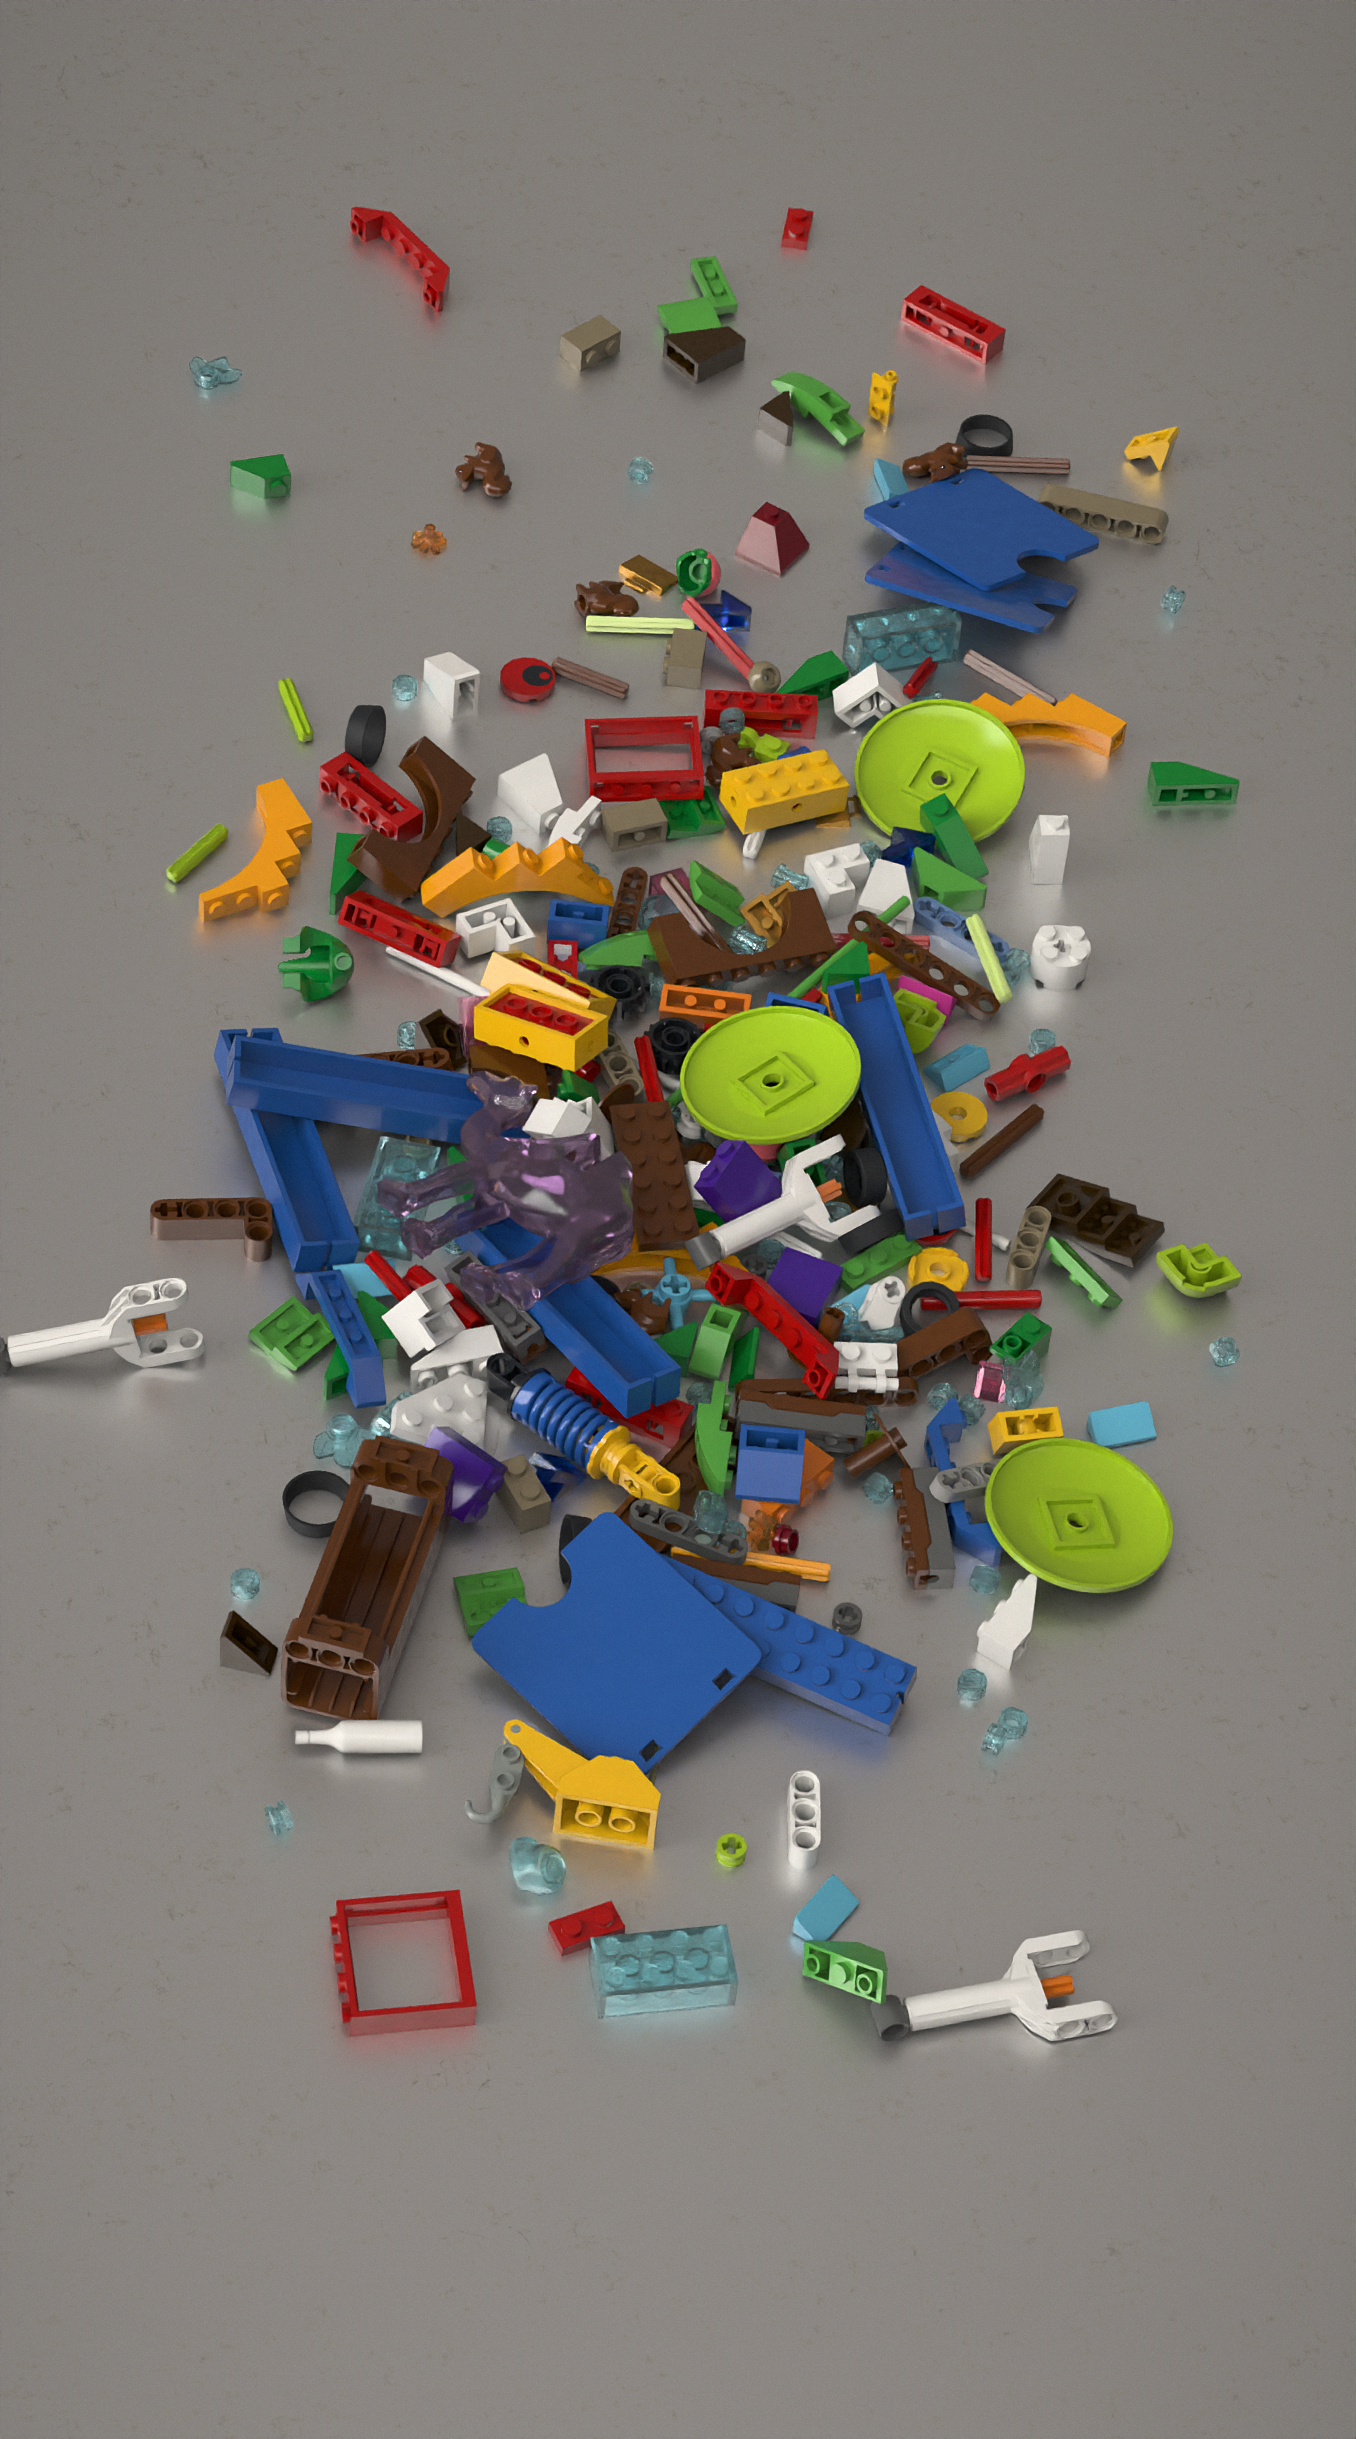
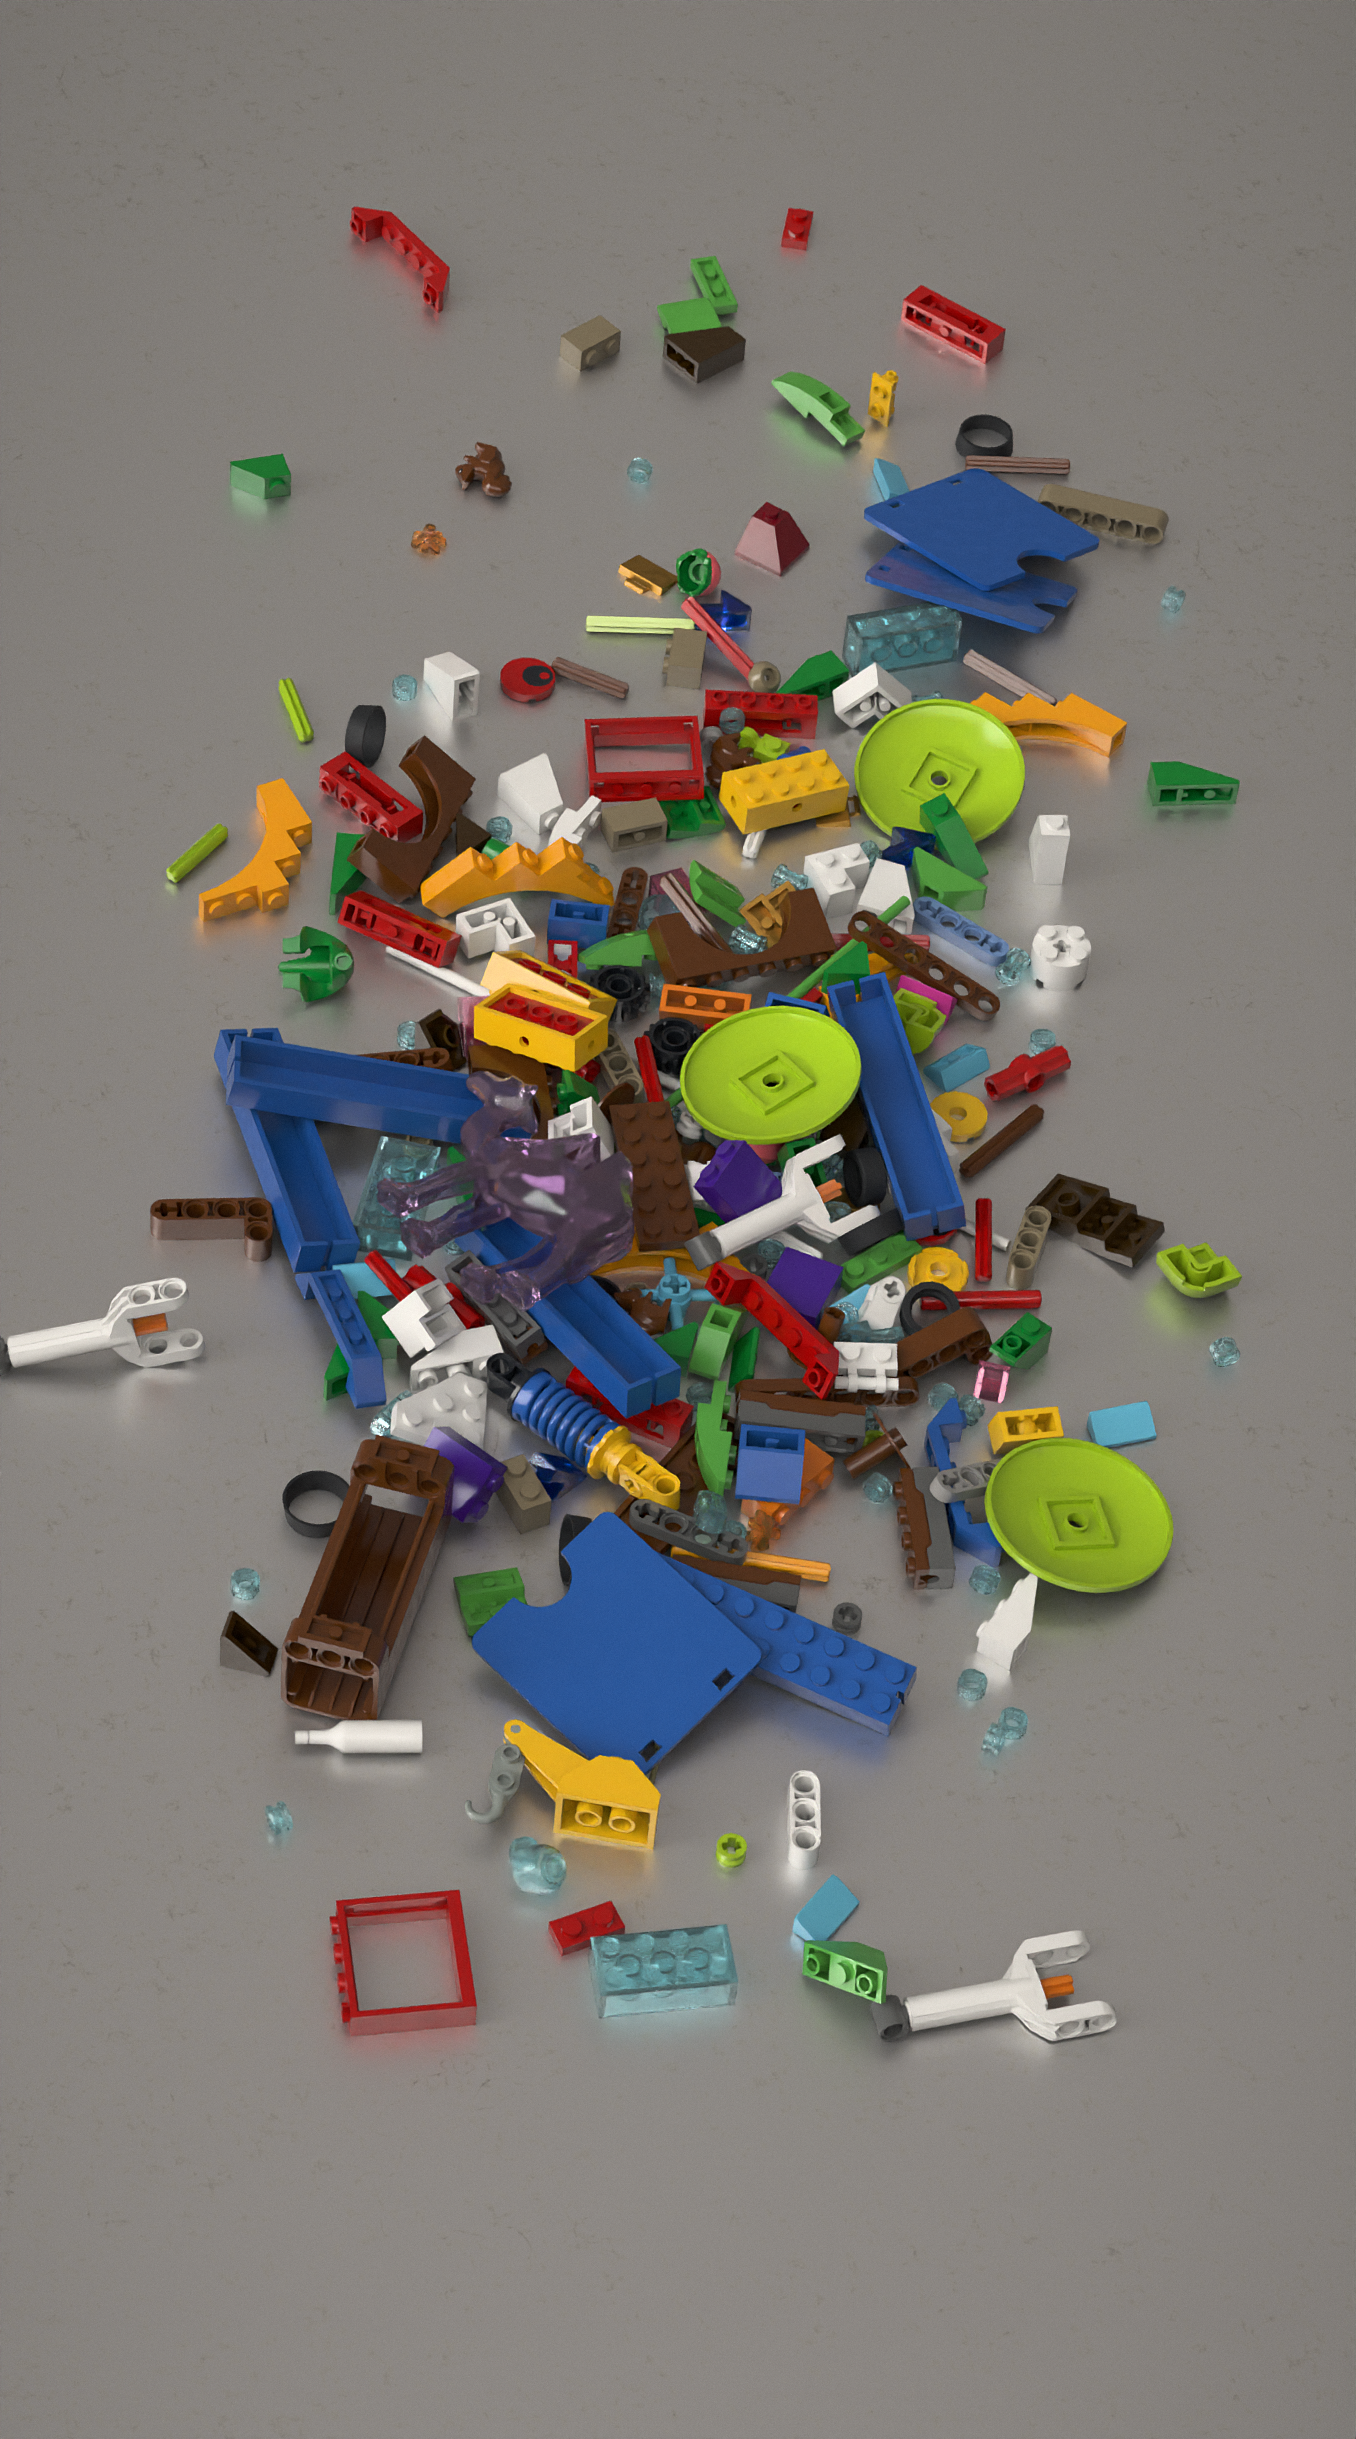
clear light blue plate [190,356,242,390] -> none
bright green slope [248,1296,335,1371] -> none
clear light blue plate [313,1414,375,1470] -> none
white brick [522,1097,591,1150] -> none
reddish brown animal [574,581,639,617] -> none
dark brown slope [758,391,794,446] -> none
dark red plate [772,1524,799,1556] -> none
reddish brown animal [902,442,968,483] -> none
red axle [903,657,938,699] -> none
yellowish green axle [966,914,1013,1004] -> none
clear light blue plate [1002,1350,1045,1410] -> none
bright green plate [1044,1236,1123,1309] -> none
yellow slope [1124,426,1180,471] -> none

